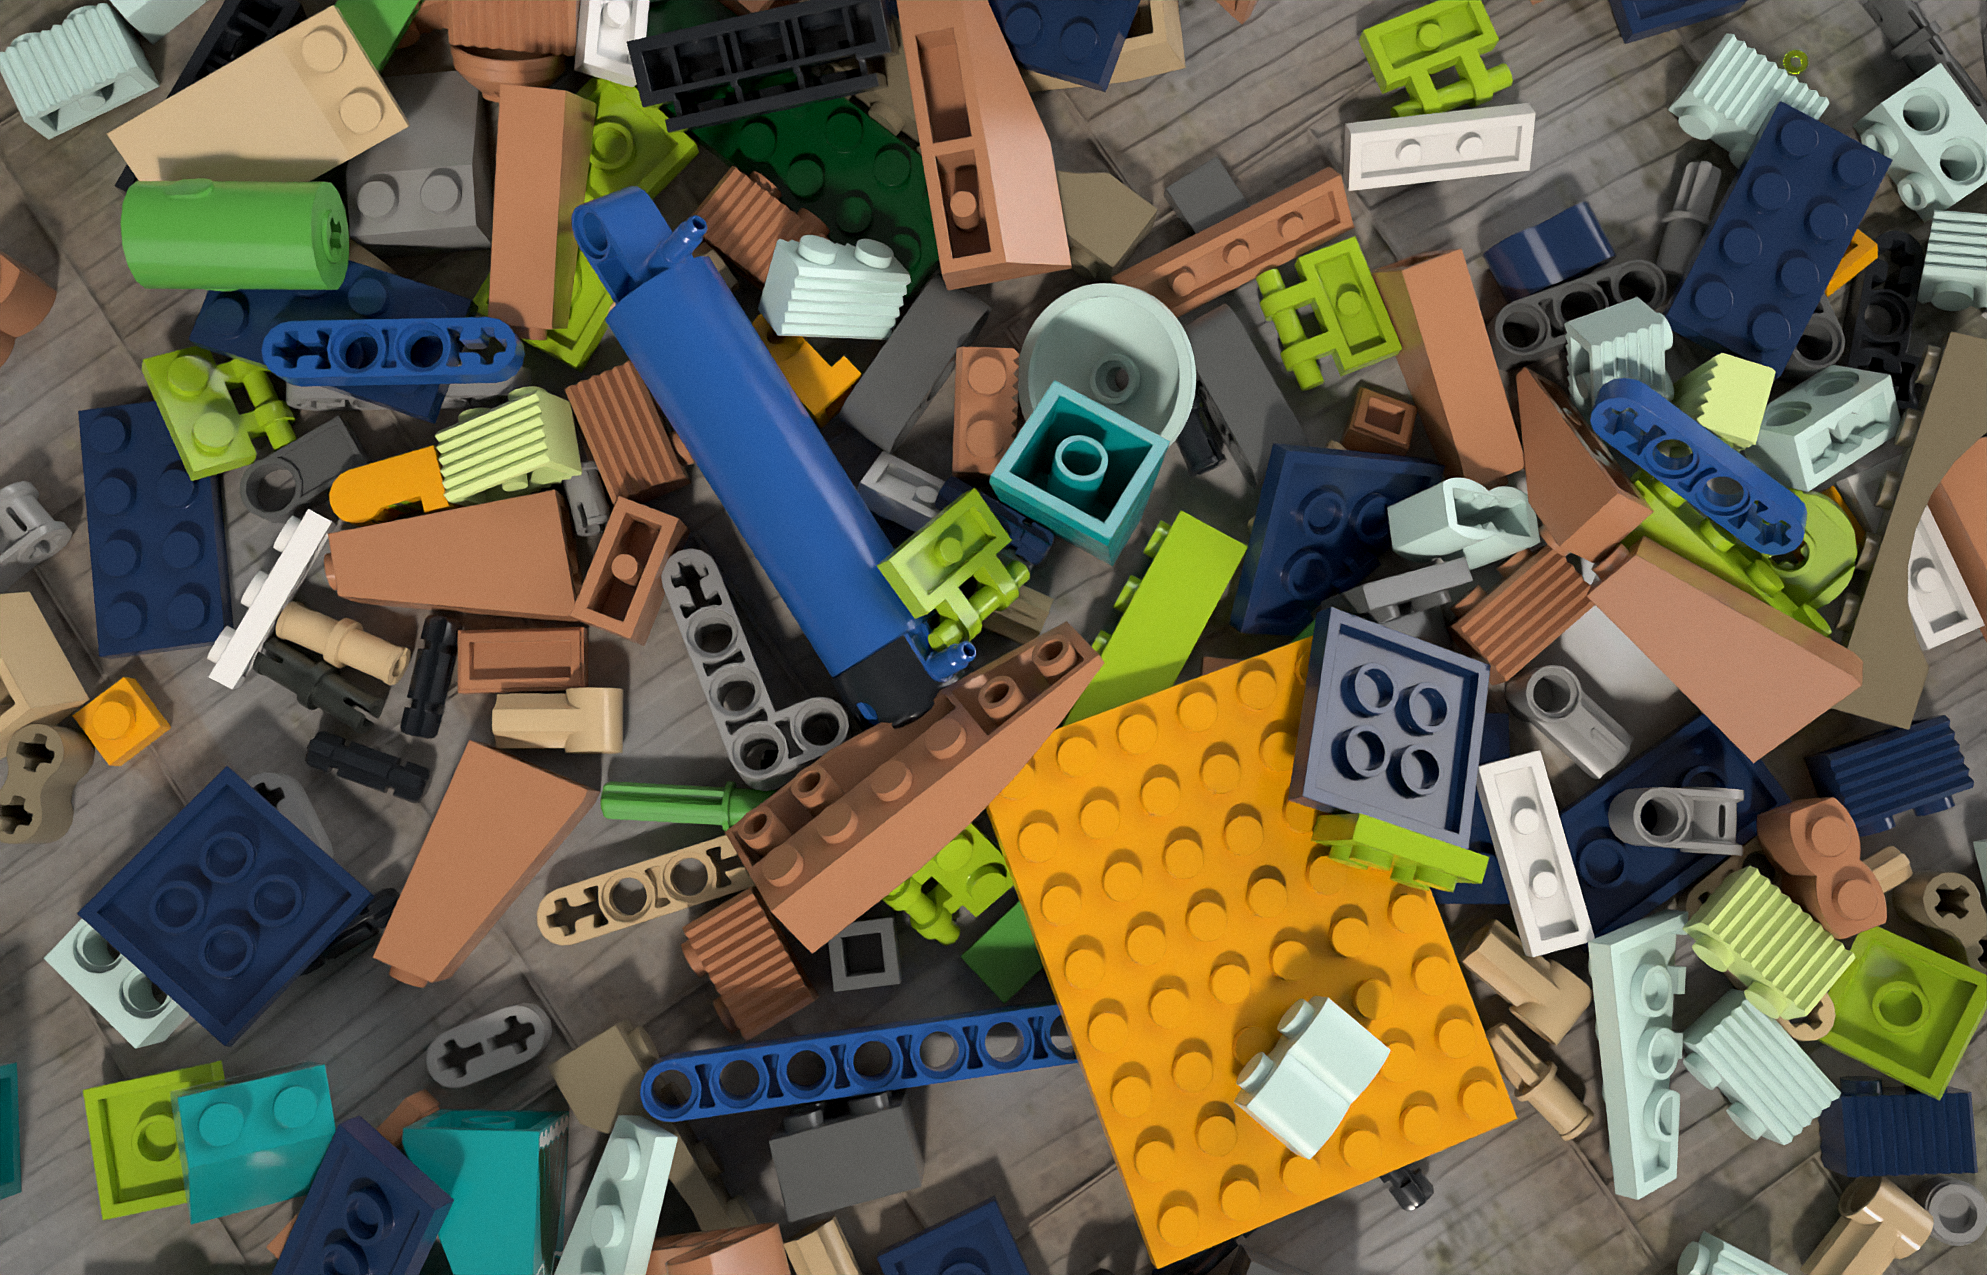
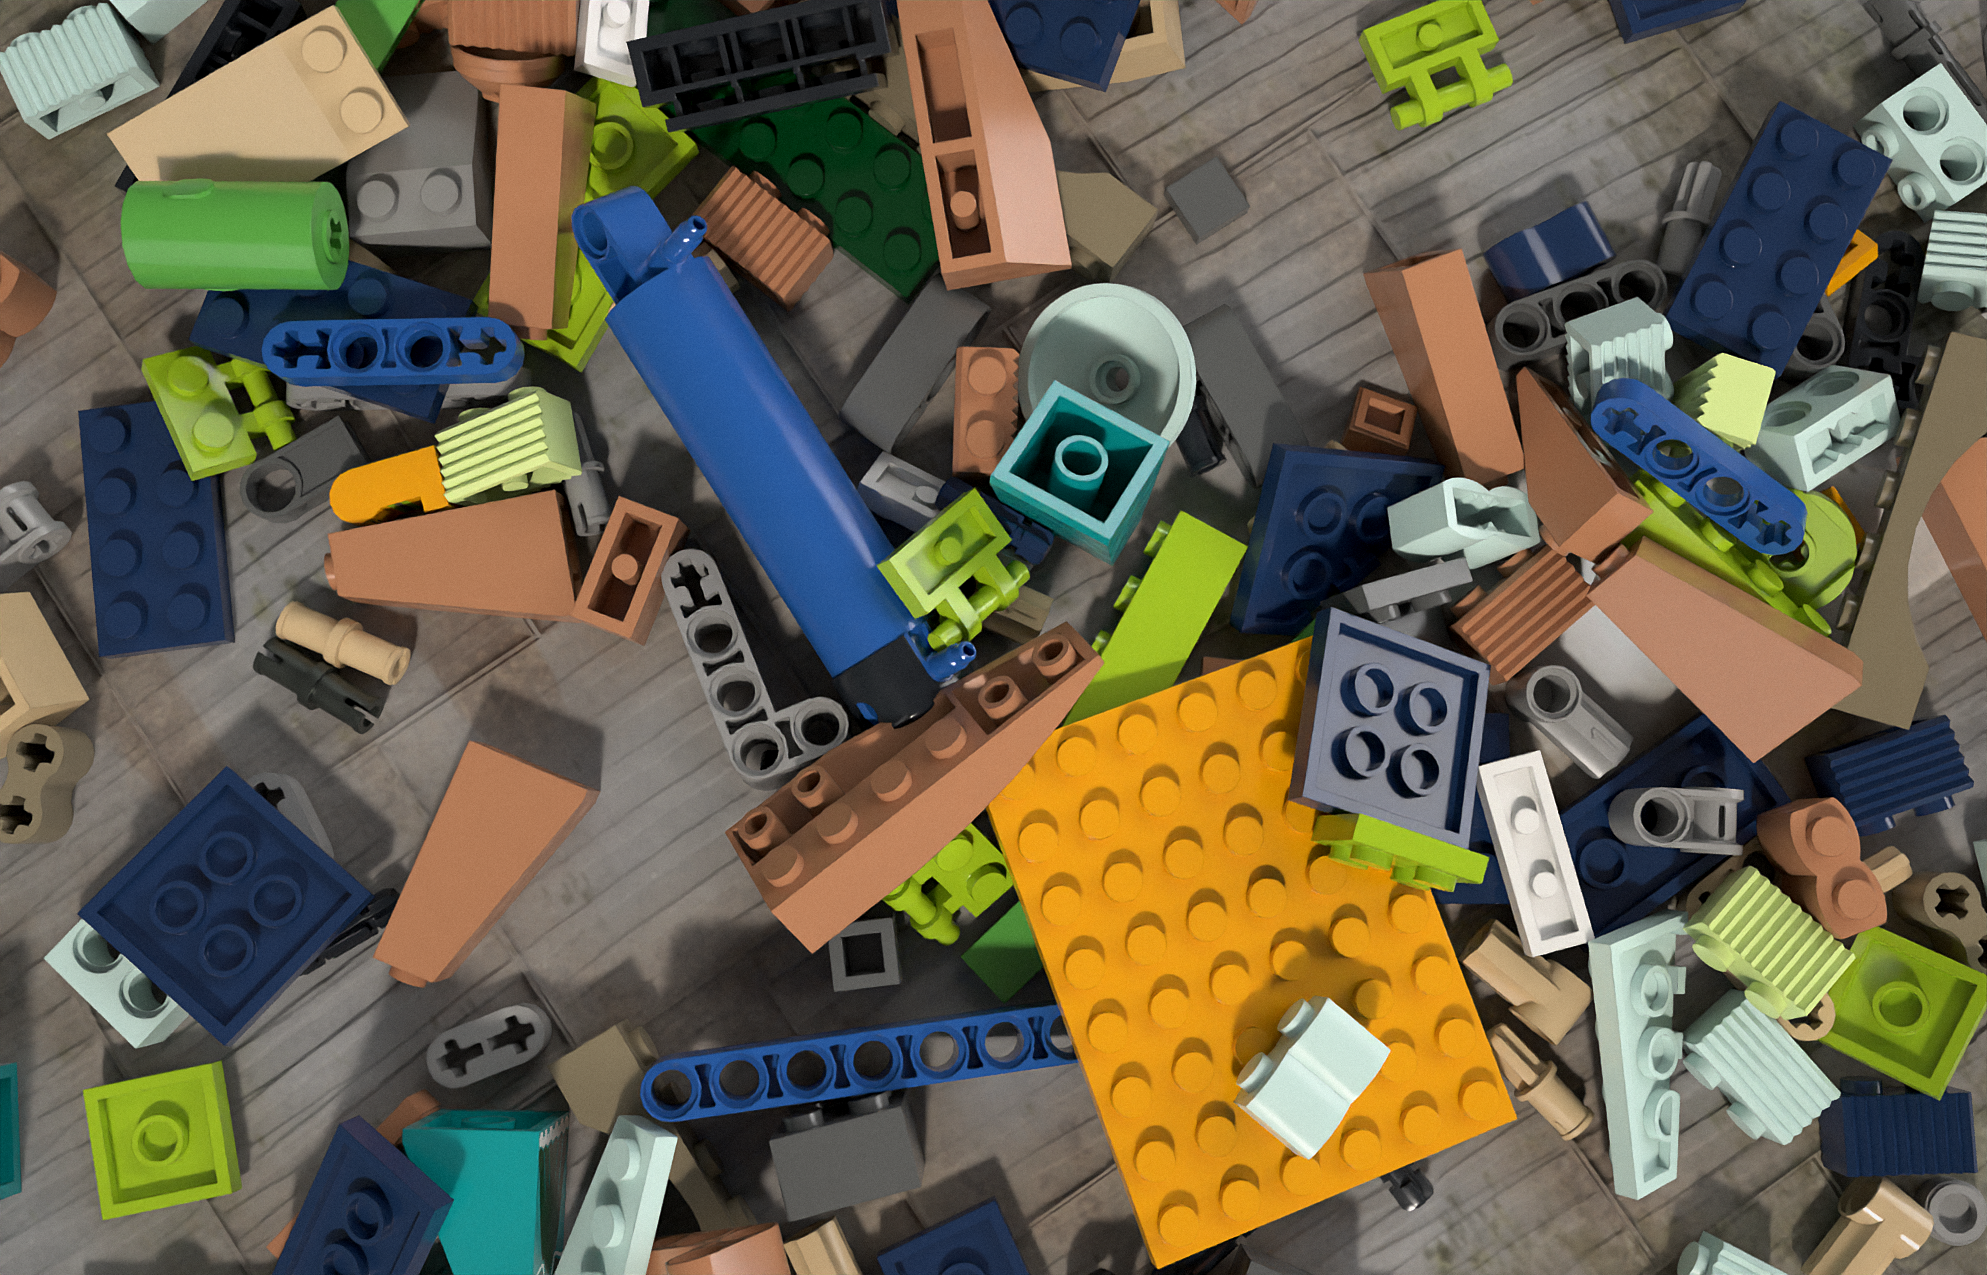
light orange plate [72,677,172,766] -> none
teal slope [170,1061,336,1225] -> none
white plate [207,509,337,690] -> none
black axle [305,731,432,803] -> none
black axle [400,615,462,739] -> none
nougat tile [458,627,588,695] -> none
tan piece [492,687,623,754] -> none
tan beam [536,835,756,946] -> none
nougat brick [565,361,695,505] -> none
bright green axle [600,781,778,832] -> none
nougat brick [681,886,819,1041] -> none
light orange leg [752,314,862,429] -> none
light aqua brick [758,235,911,340] -> none
nougat plate [1111,167,1354,318] -> none
lime plate [1255,236,1403,391] -> none
white plate [1343,103,1536,191] -> none
light aqua brick [1668,33,1829,169] -> none
clear neon green piece [1783,50,1809,74] -> none
white plate [1836,454,1985,651] -> none

